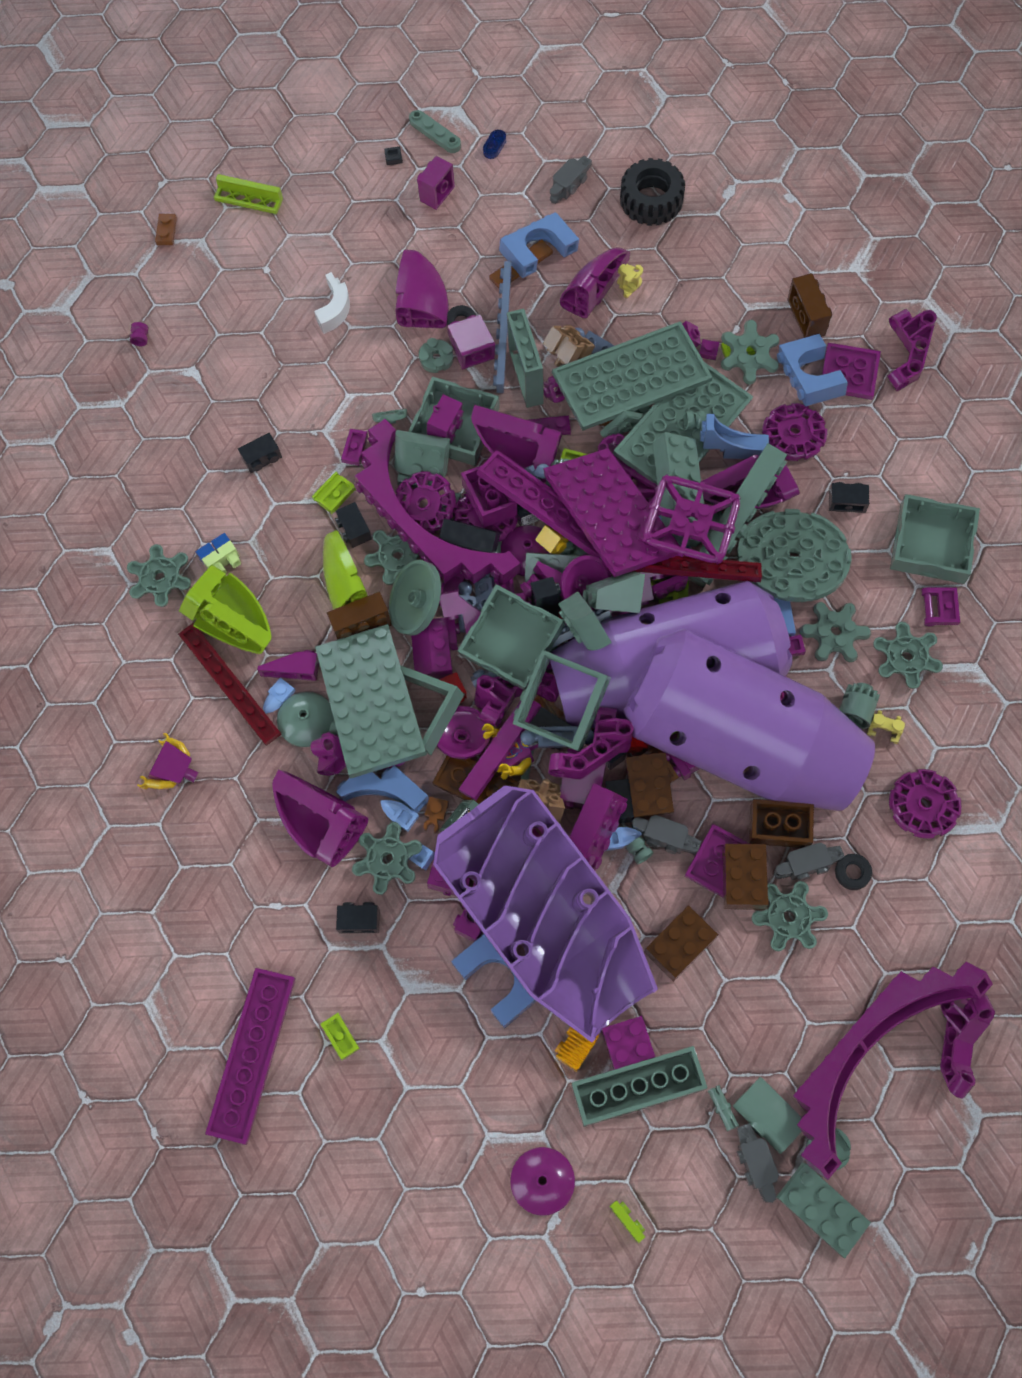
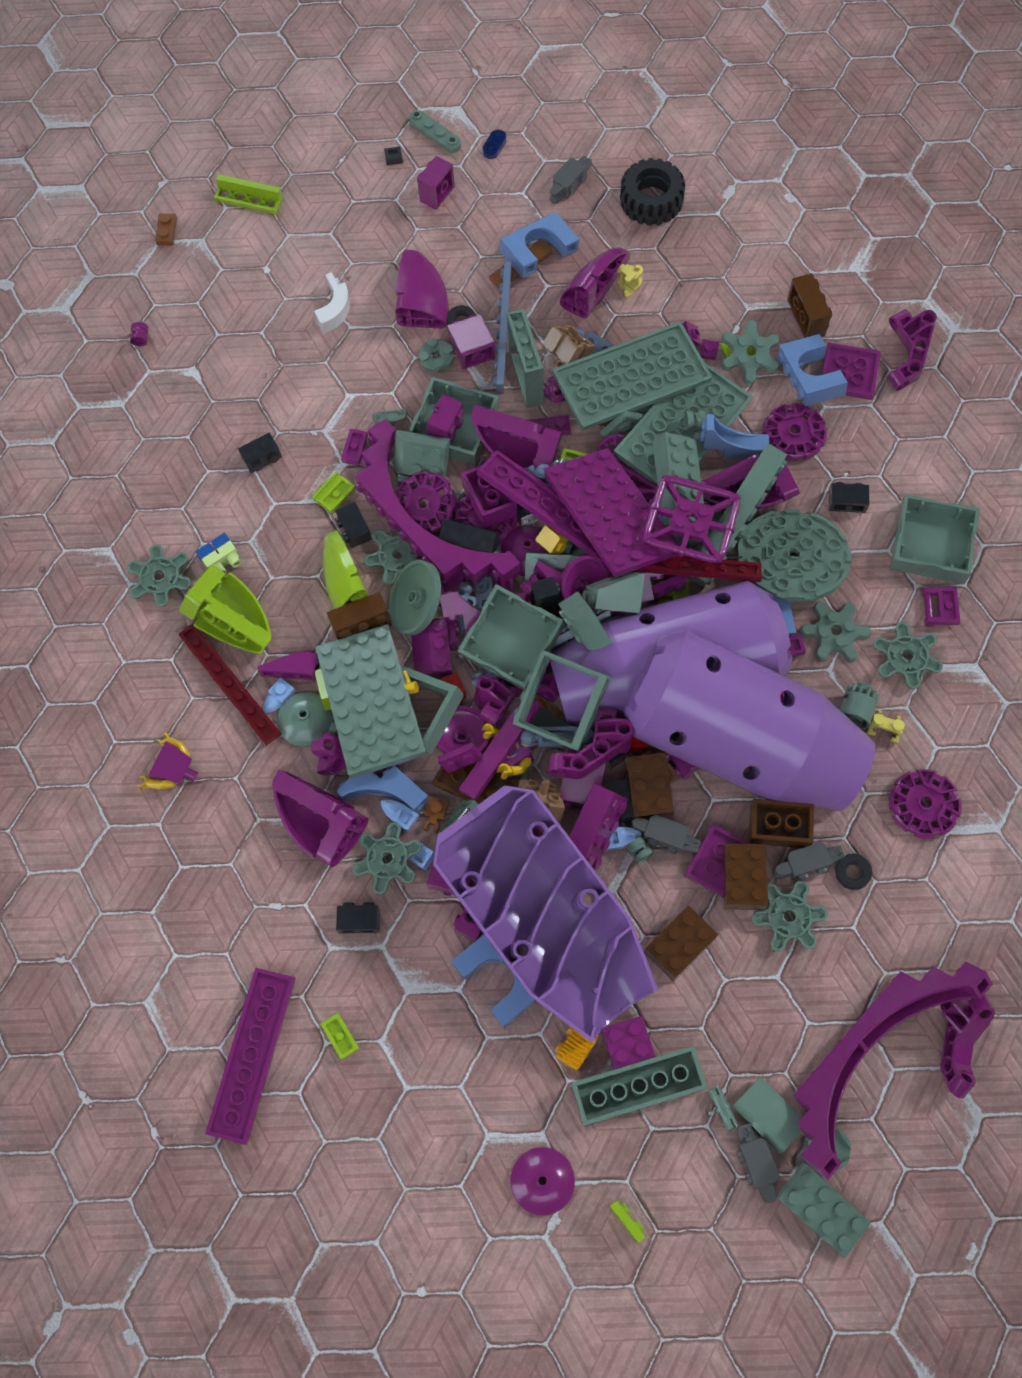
none -> tile [315,669,331,711]
none -> yellow hand [402,670,419,694]
none -> magenta plate [438,743,482,773]

